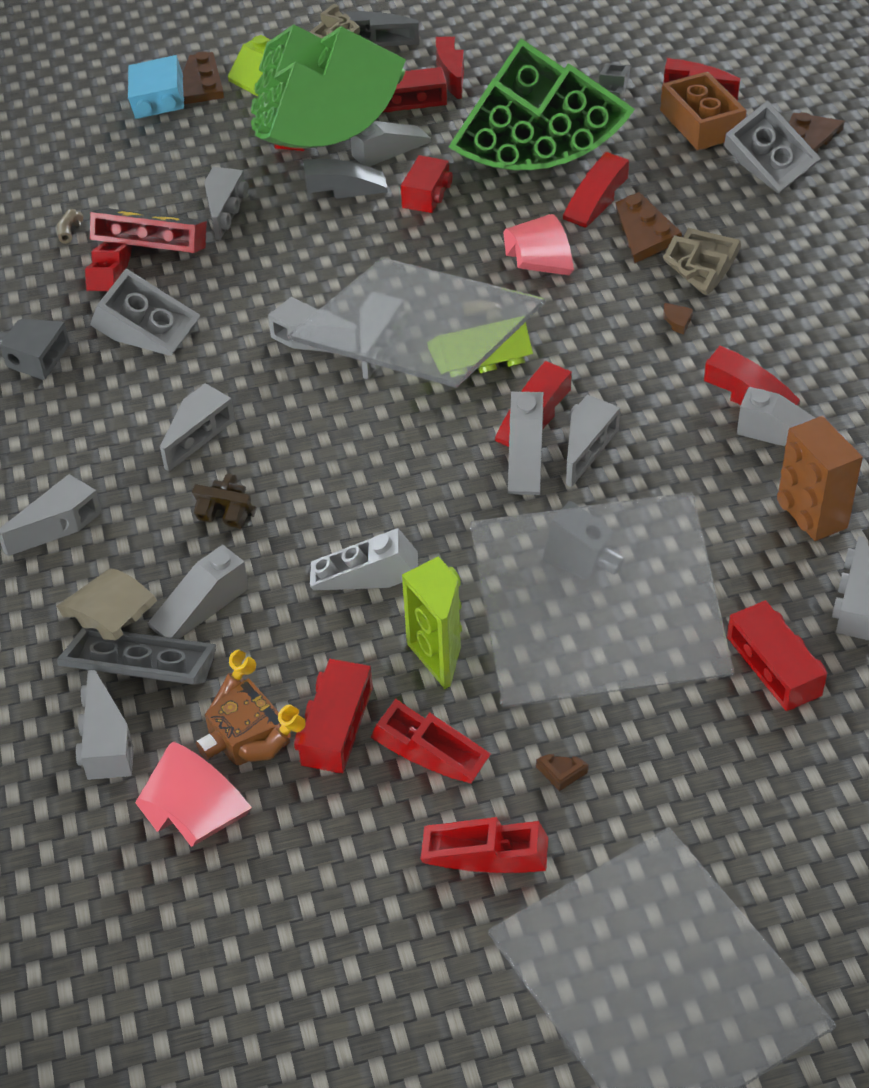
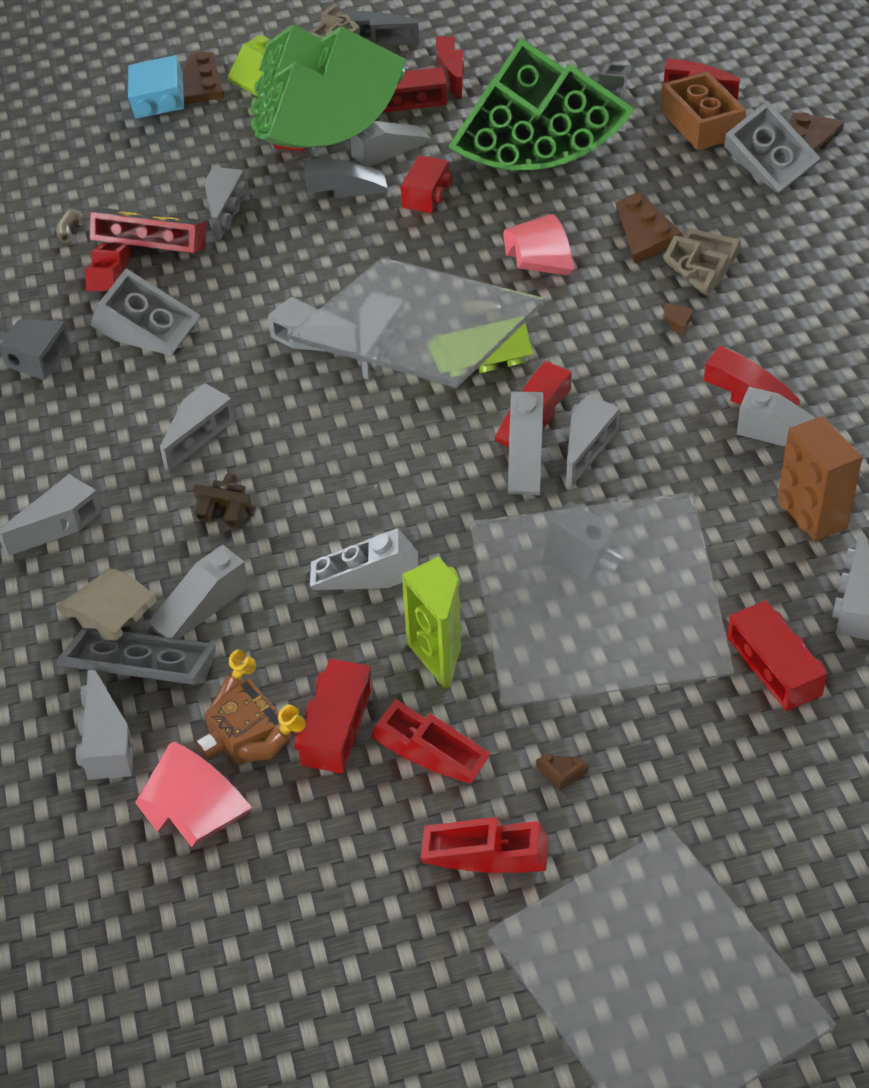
red slope [563,152,629,228] -> none

